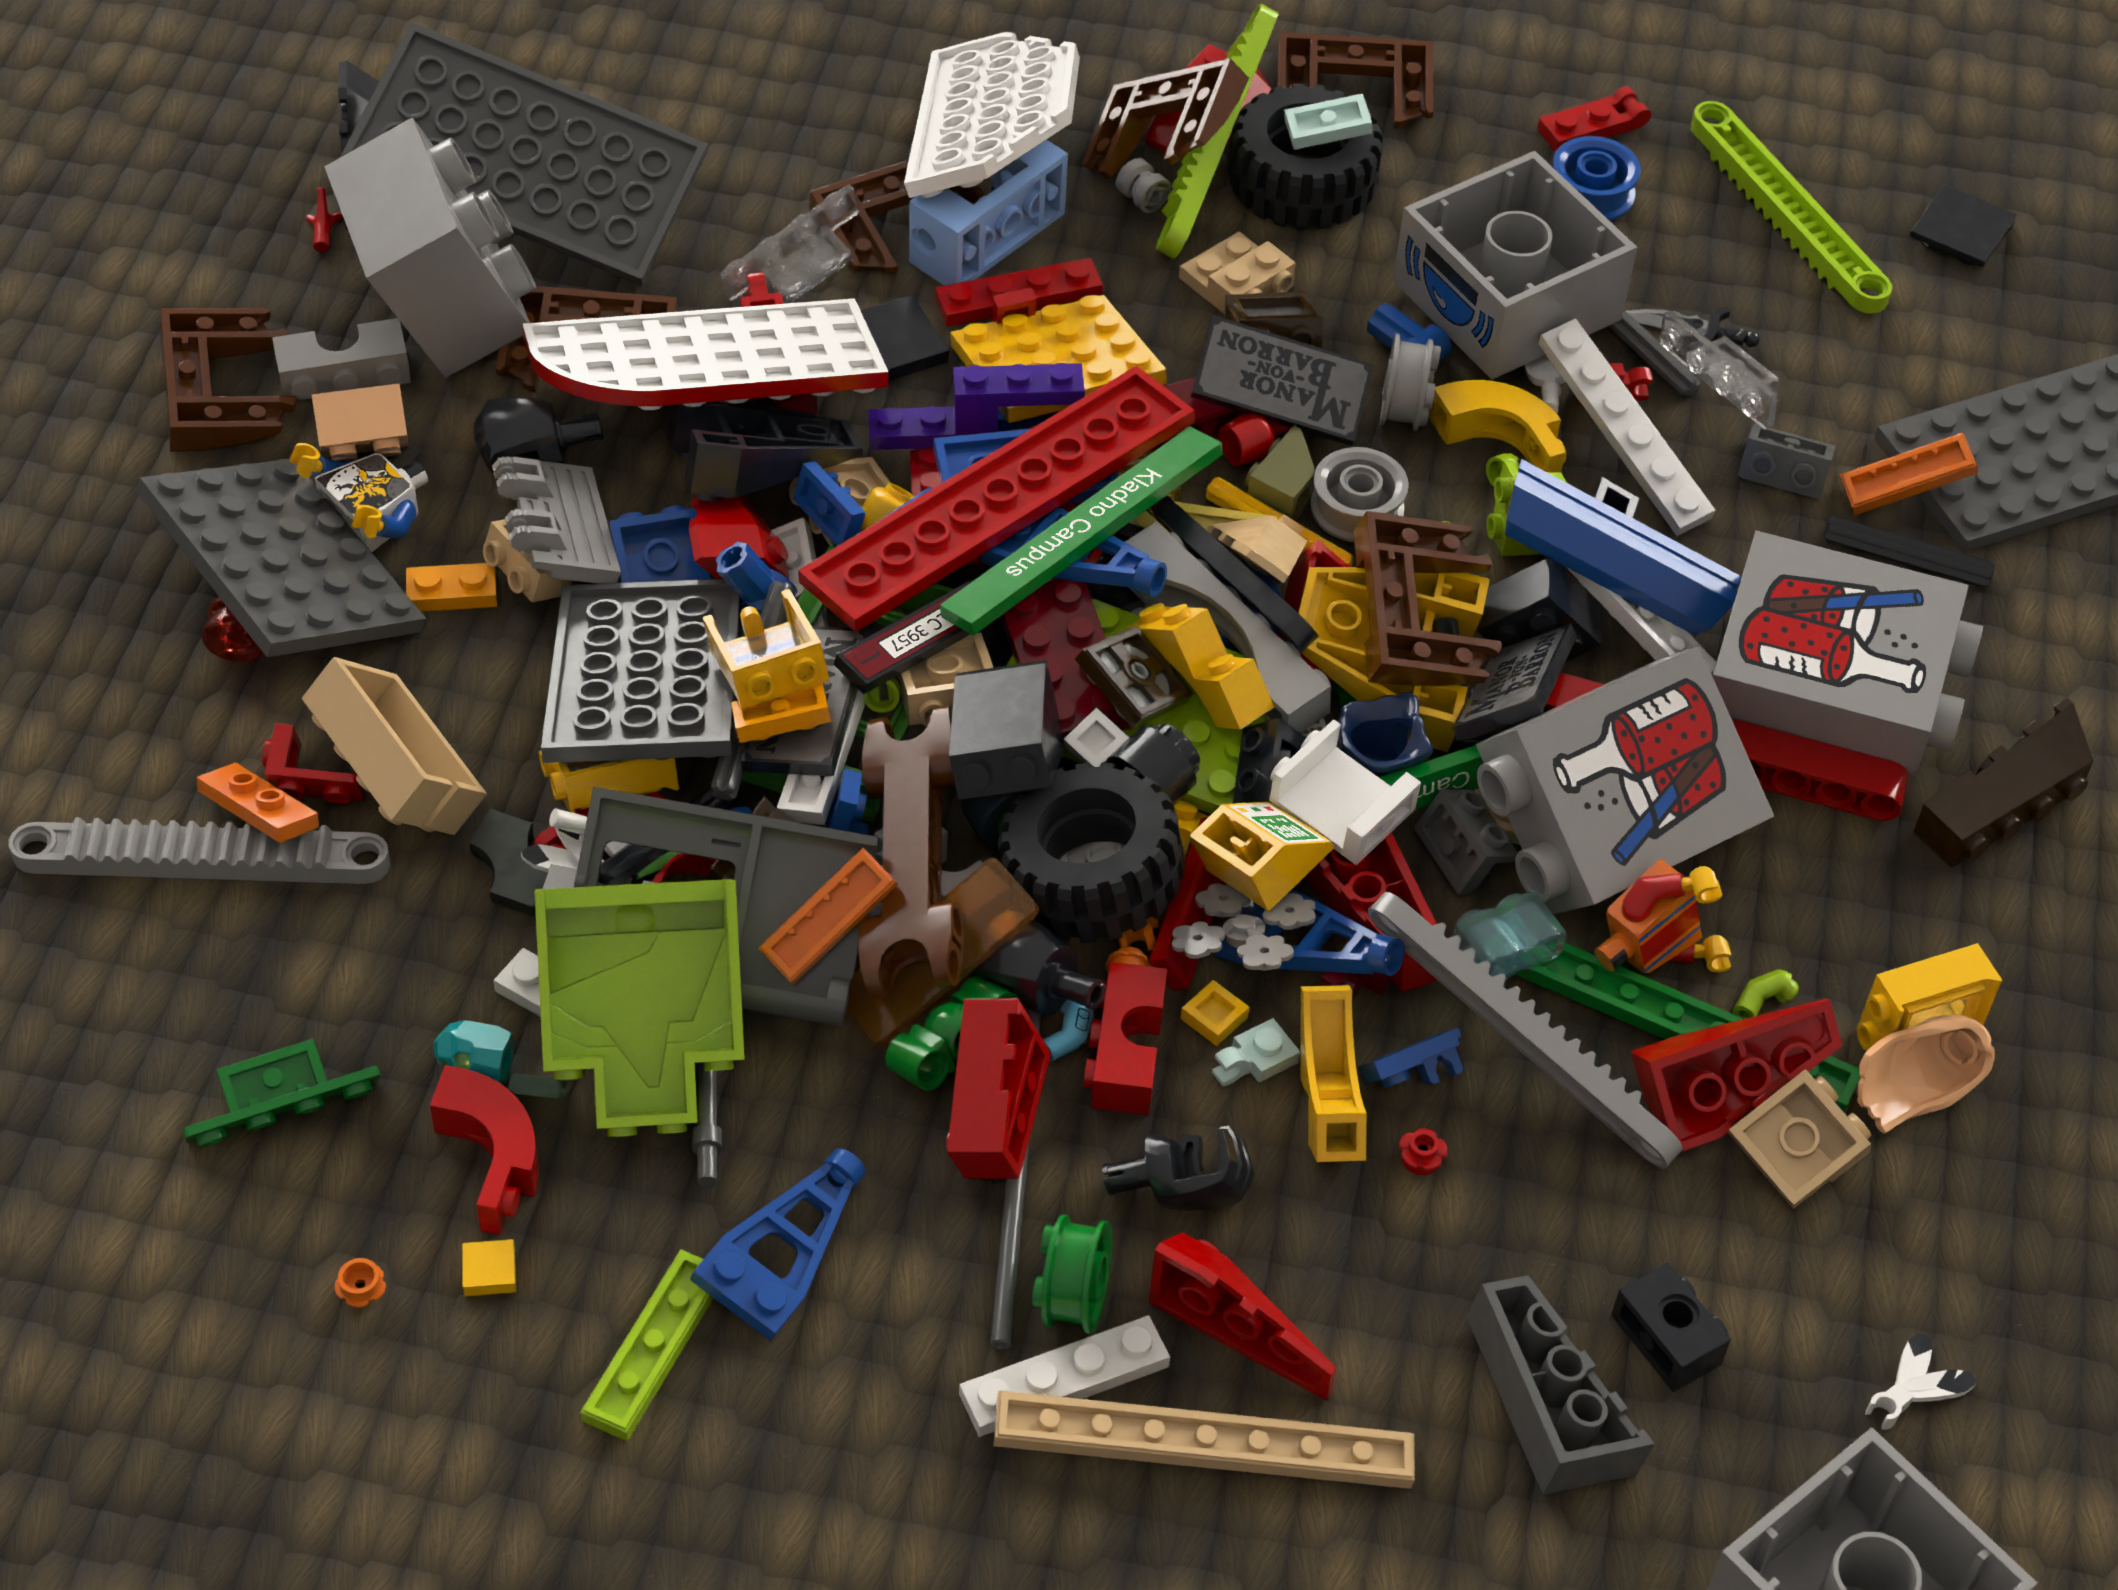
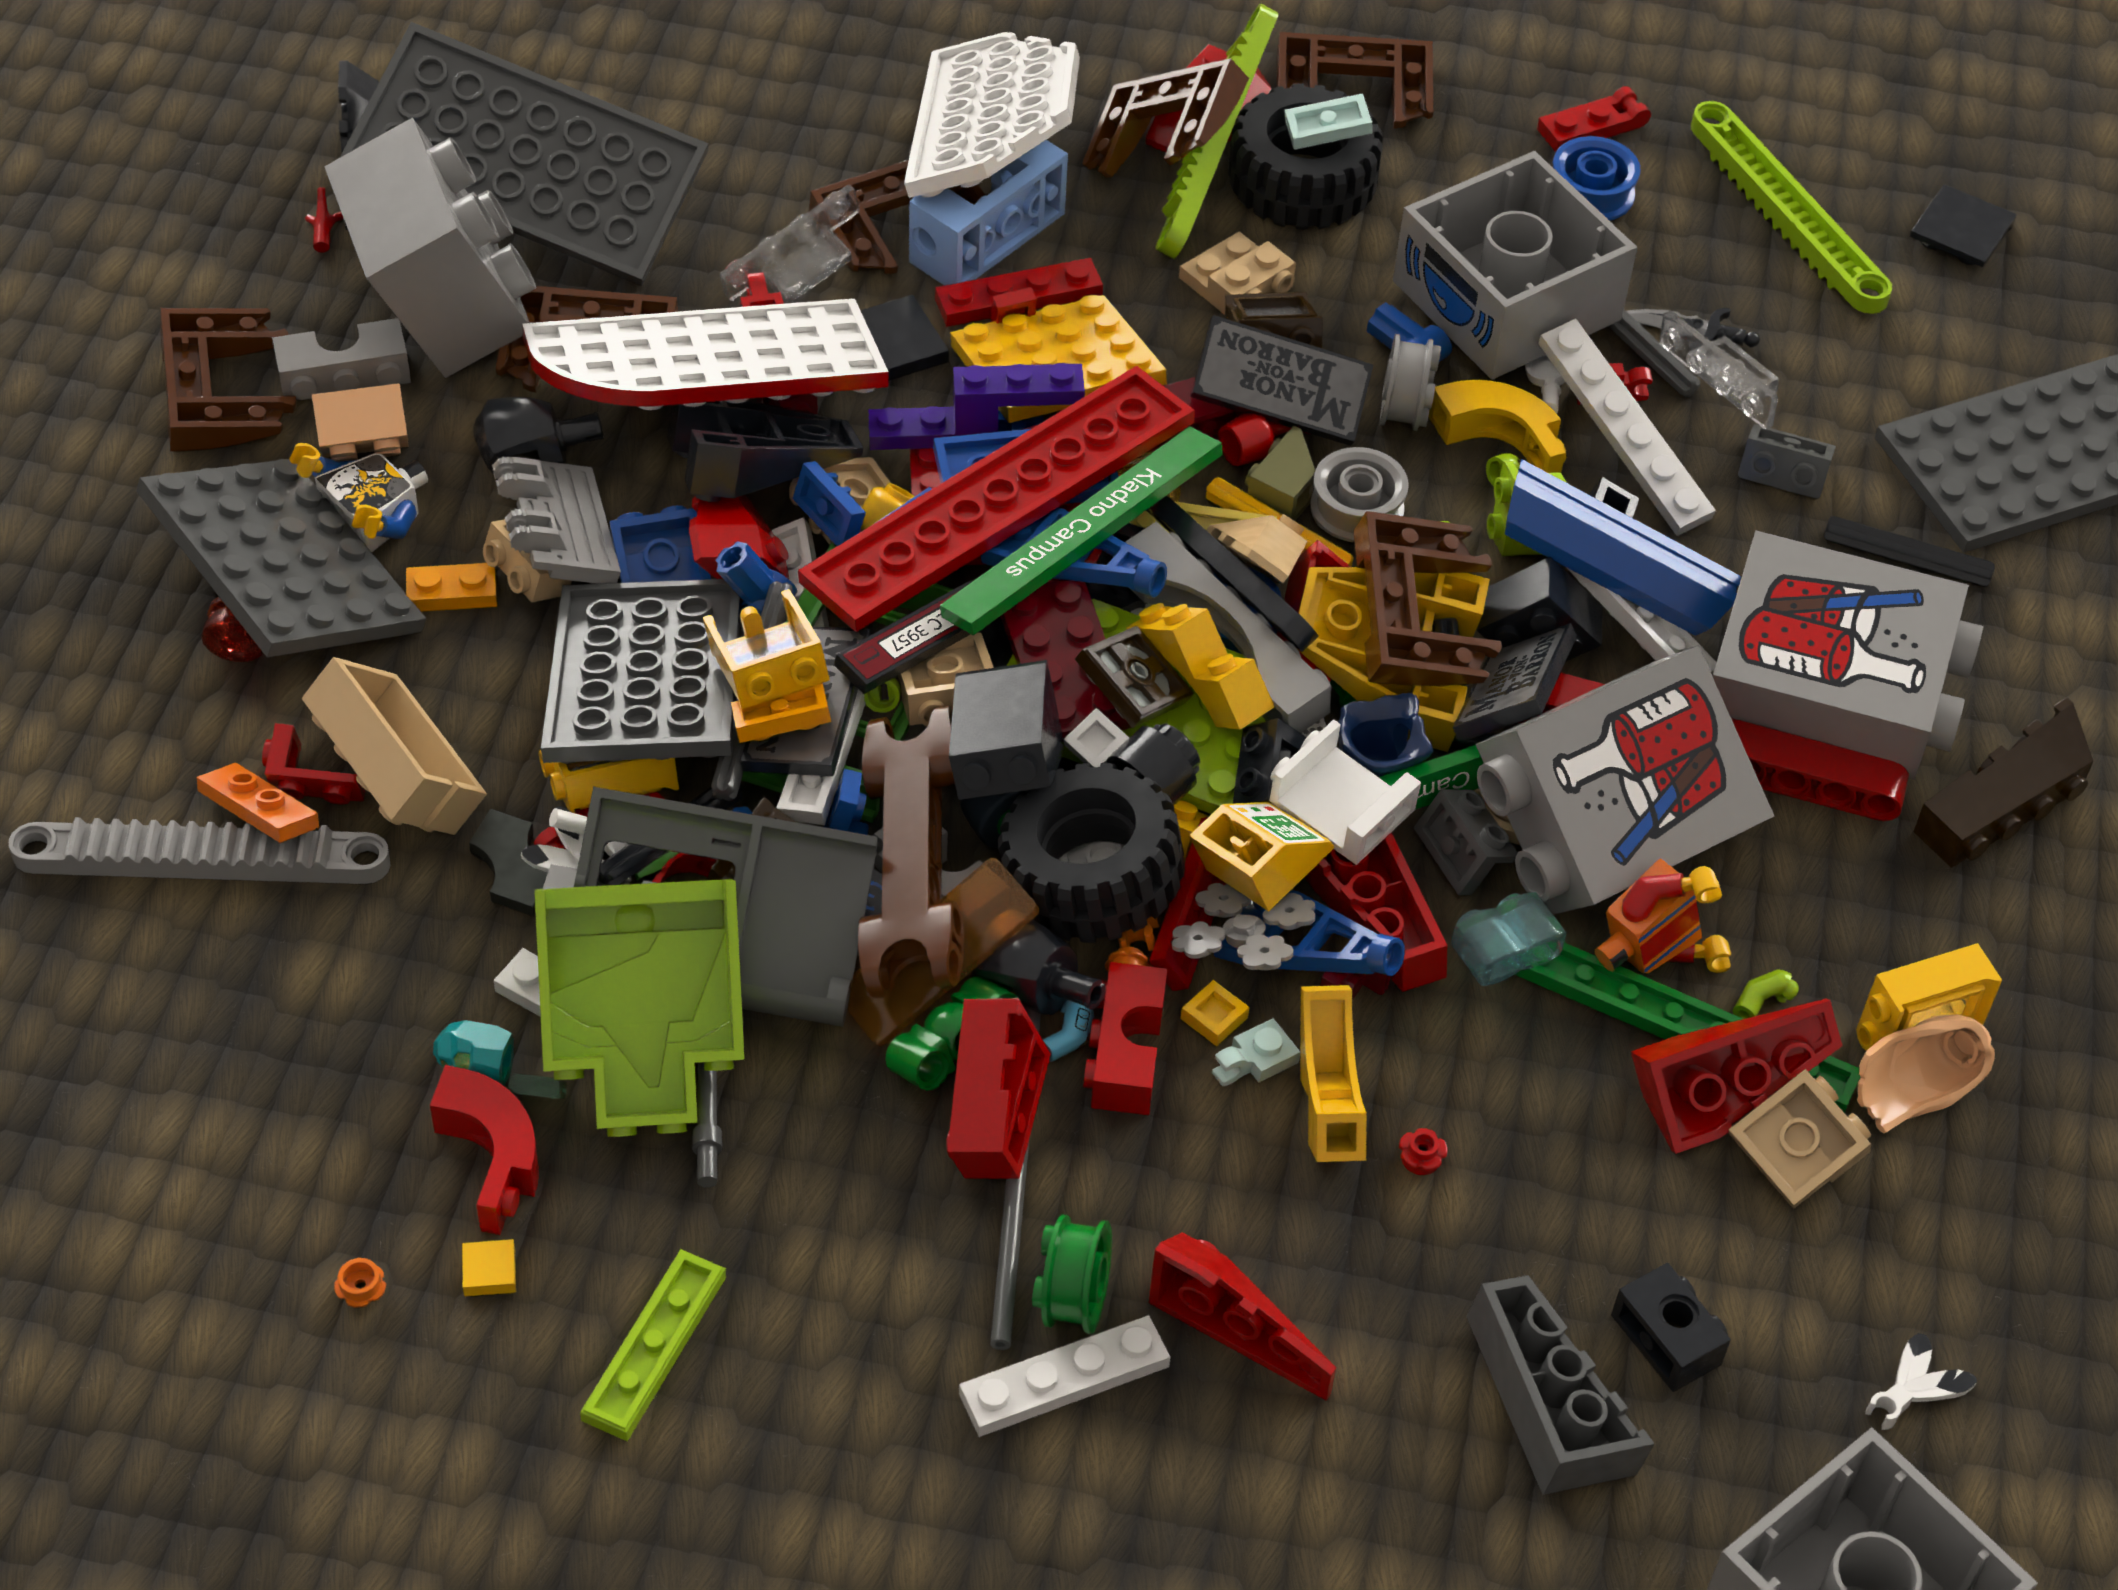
green bracket [182,1039,380,1148] -> none
blue plate [689,1148,866,1341] -> none
orange plate [758,848,898,985] -> none
tan tile [993,1390,1415,1489] -> none
black piece [1102,1126,1255,1211] -> none
light grey wheel [1116,158,1171,214] -> none
blue plate [1357,1027,1463,1088] -> none
light grey gear [1368,892,1682,1169] -> none
orange plate [1840,432,1978,516] -> none

